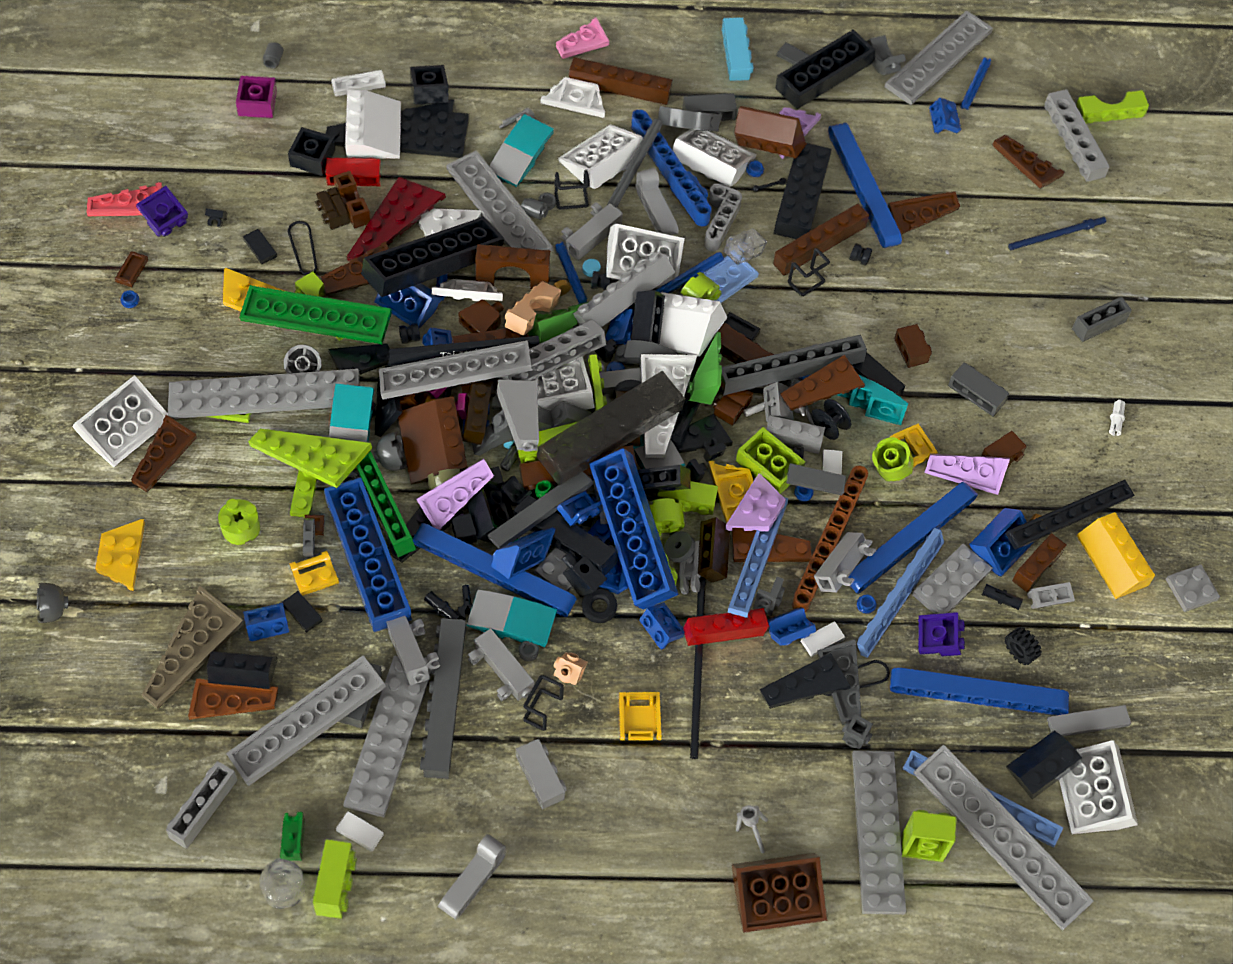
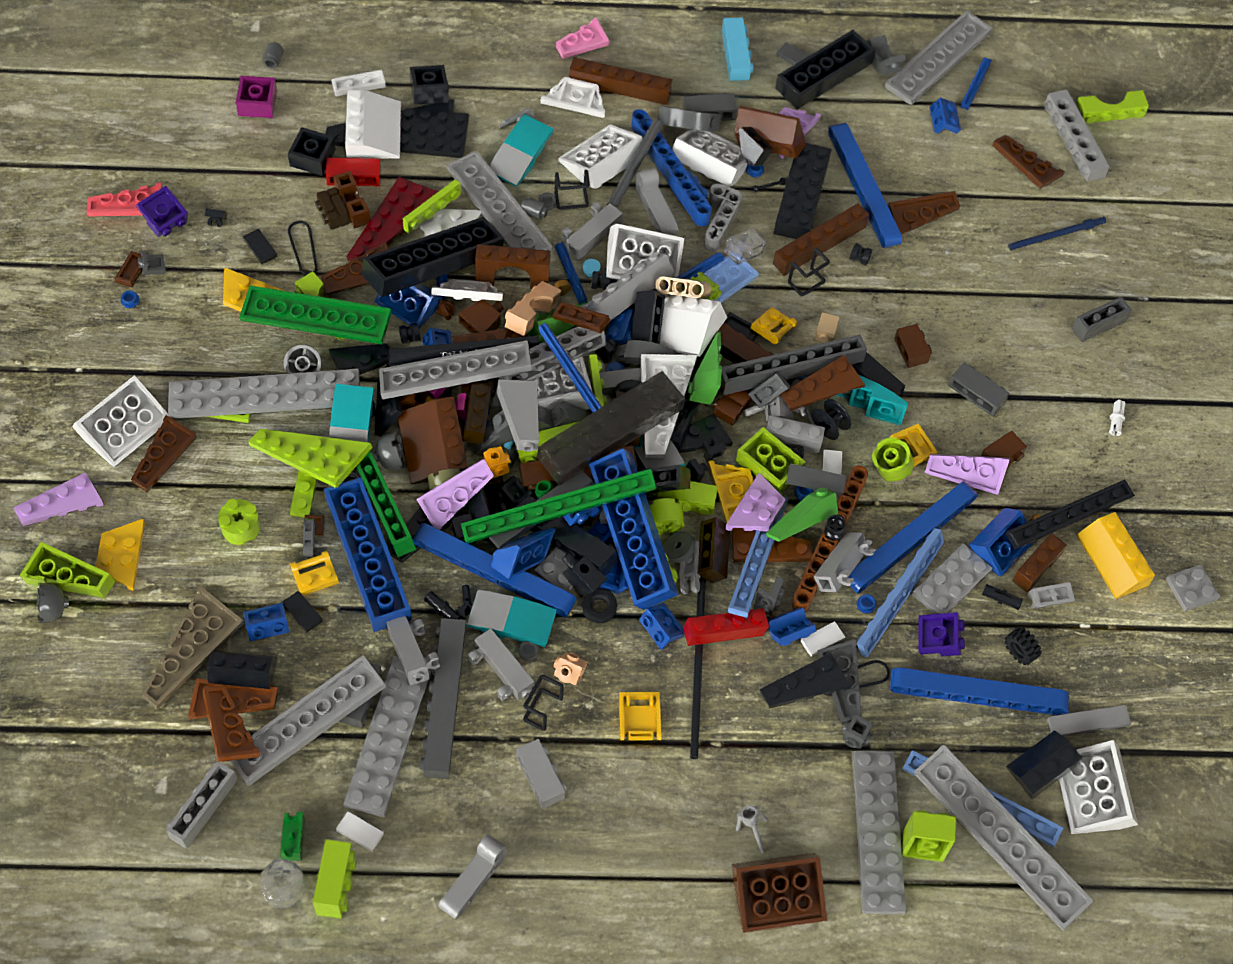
none -> lavender wing [13,472,104,526]
none -> lime wedge [19,542,115,599]
none -> dark grey bracket [138,250,166,275]
none -> dark orange wing [203,685,260,762]
none -> lime plate [403,179,461,234]
none -> reddish brown plate [437,299,455,320]
none -> green plate [461,469,657,544]
none -> light orange brick [483,446,511,479]
none -> blue axle [538,323,602,414]
none -> reddish brown tile [553,302,610,333]
none -> tan beam [656,277,711,298]
none -> slope [739,127,773,166]
none -> dark grey plate [749,371,790,408]
none -> yellow plate [750,307,798,344]
none -> bright green wedge [766,488,838,542]
none -> tan brick [815,312,840,343]
none -> black wheel [824,515,846,541]

